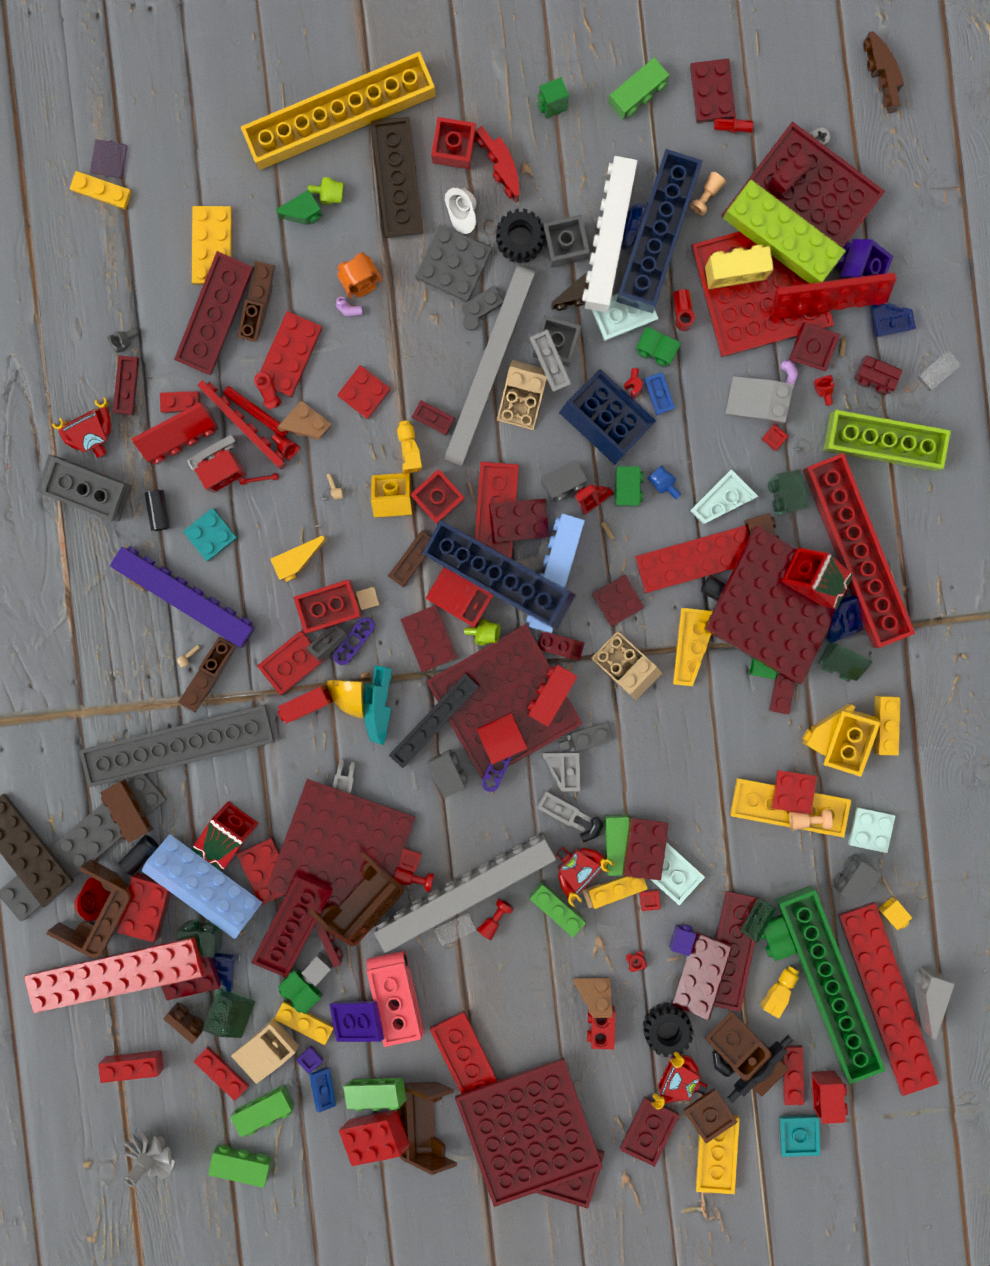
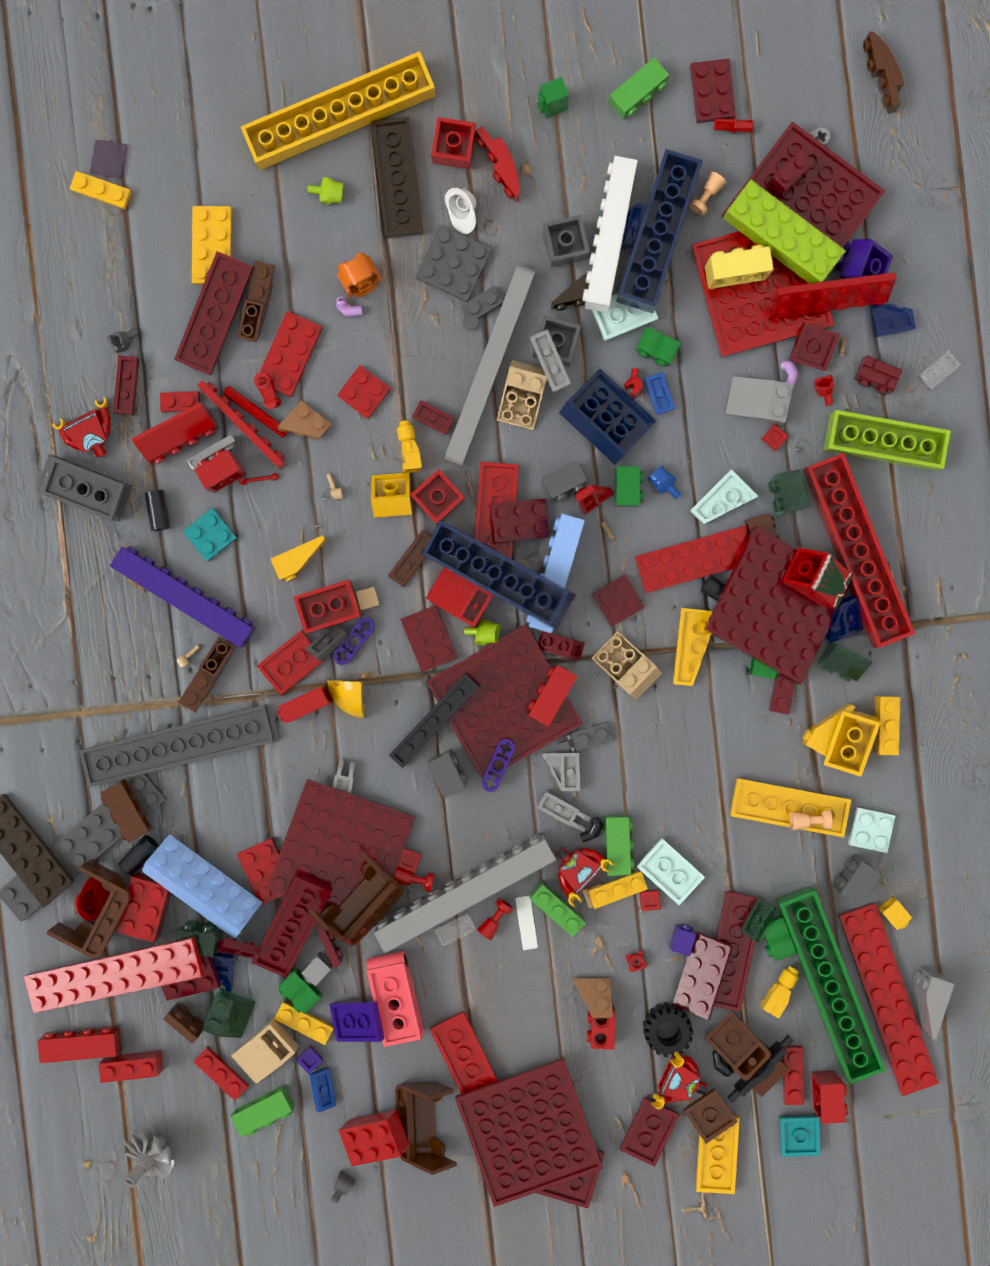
slope [191,801,259,872] -> none
bright green brick [208,1145,272,1188] -> none
red piece [271,433,300,461] -> none
green slope [276,190,323,225] -> none
bright green brick [343,1078,407,1111] -> none
teal slope [363,665,392,745] -> none
red slope [477,713,527,764] -> none
black tyre [496,208,545,263] -> none
dark red plate [622,818,669,881] -> none
red piece [672,289,695,331] -> none
red plate [771,770,817,814] -> none
none -> red brick [38,1026,121,1063]
none -> dark red plate [216,937,260,959]
none -> dark grey piece [331,1171,356,1203]
none -> white sticker [515,896,538,950]

